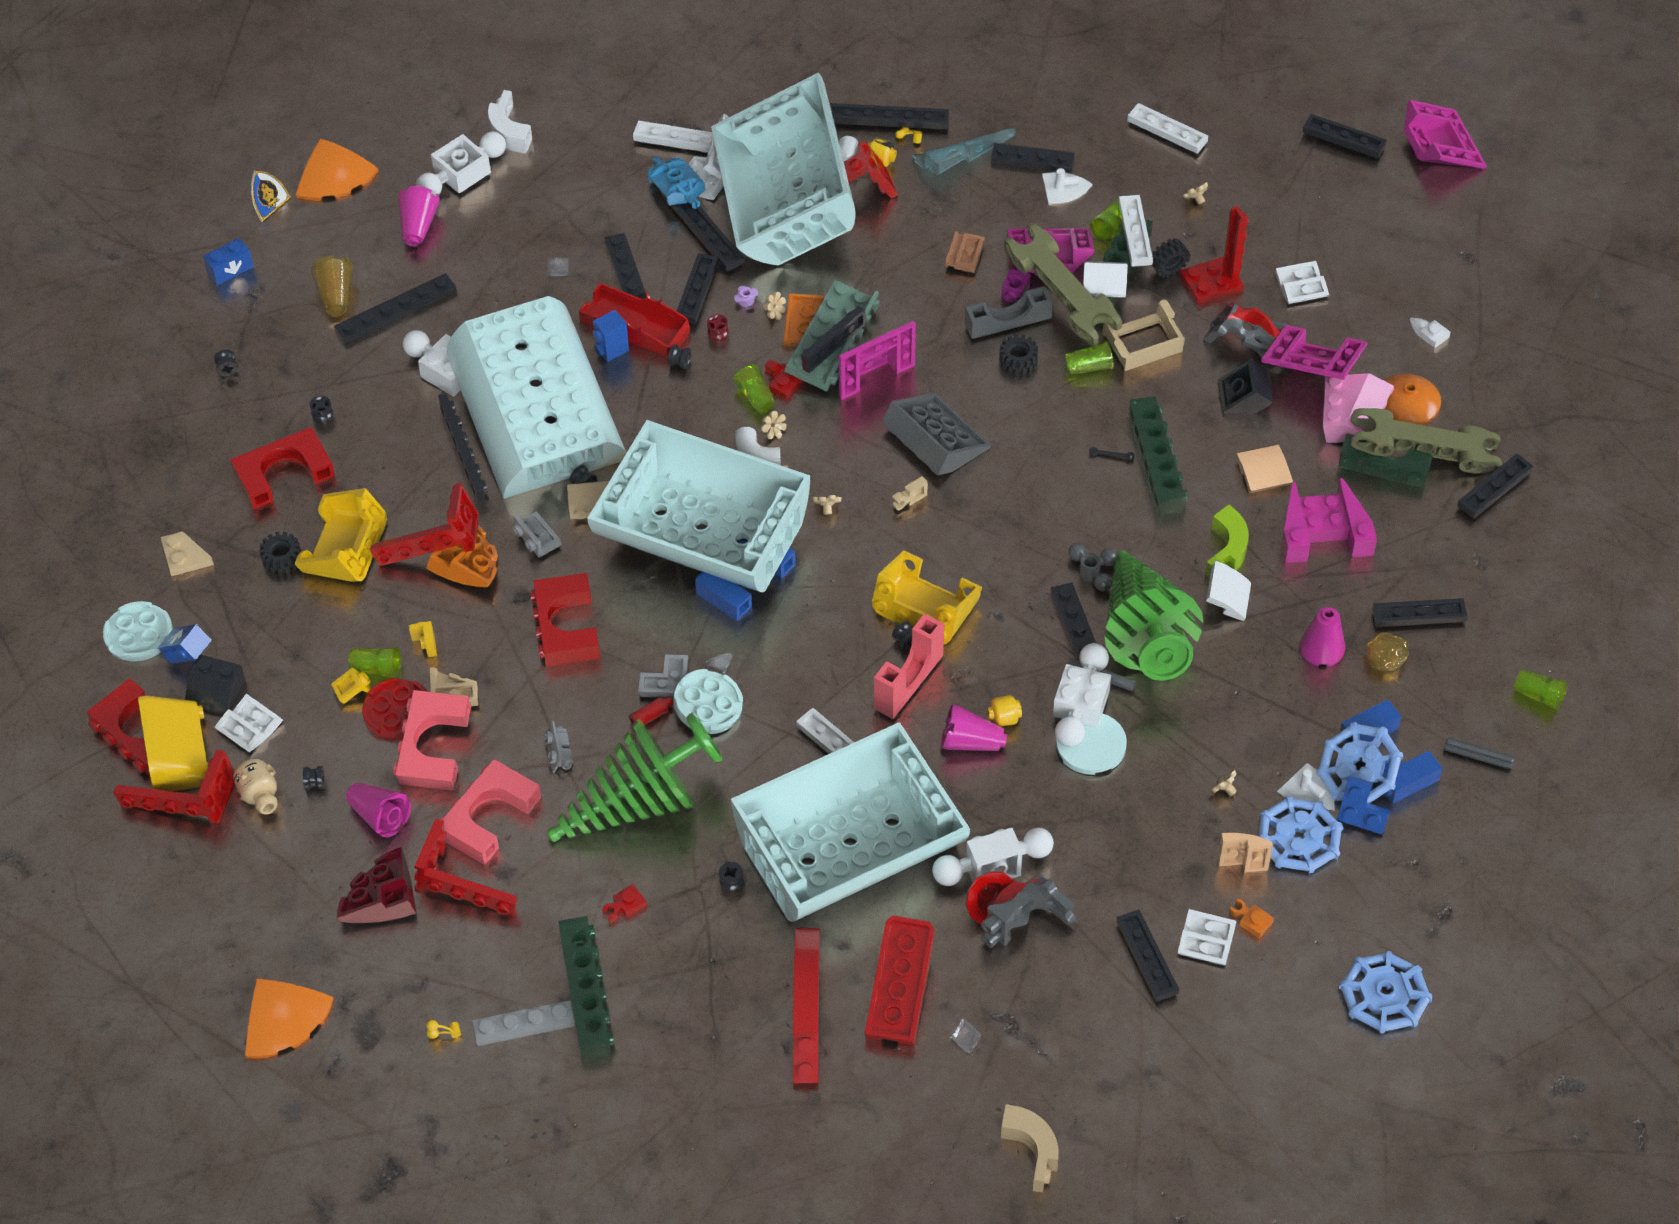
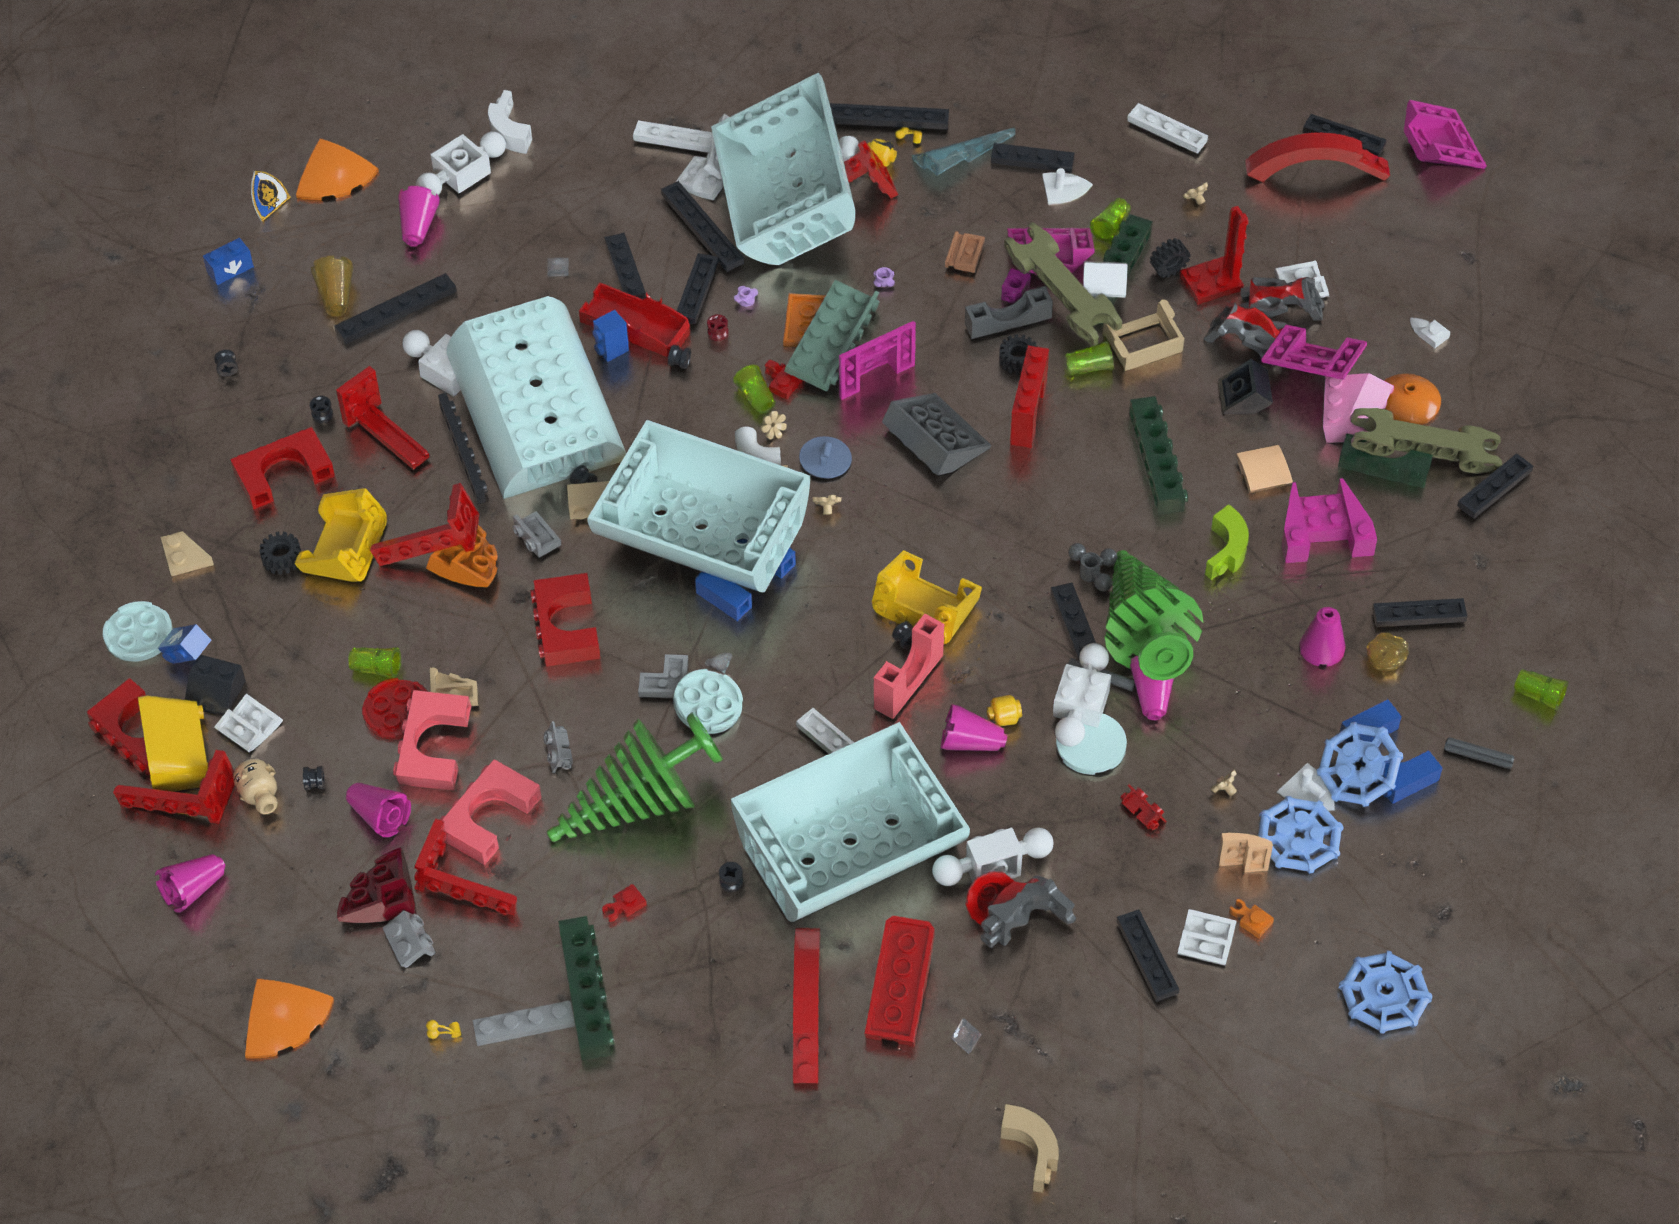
yellow bracket [331,668,371,704] -> none
yellow bracket [409,621,437,658] -> none
red cylinder [628,696,673,726] -> none
dark azure plate [647,156,705,209] -> none
tan plant [762,292,786,320] -> none
black plate [801,305,866,373] -> none
tan plate [892,476,928,511] -> none
black hinge [1089,447,1135,460] -> none
white plate [1118,195,1153,266] -> none
white slope [1206,561,1251,621] -> none
blue plate [1337,775,1390,835] -> none
none -> dark pink cone [155,854,225,913]
none -> red bracket [336,366,430,470]
none -> light grey bracket [383,911,436,968]
none -> sand blue shield [799,436,852,478]
none -> lavender plate [873,267,895,287]
none -> red arch [1010,345,1049,448]
none -> red hinge [1120,784,1167,830]
none -> dark pink cone [1130,656,1174,720]
none -> dark grey hips [1240,277,1325,321]
none -> red arch [1245,133,1390,182]

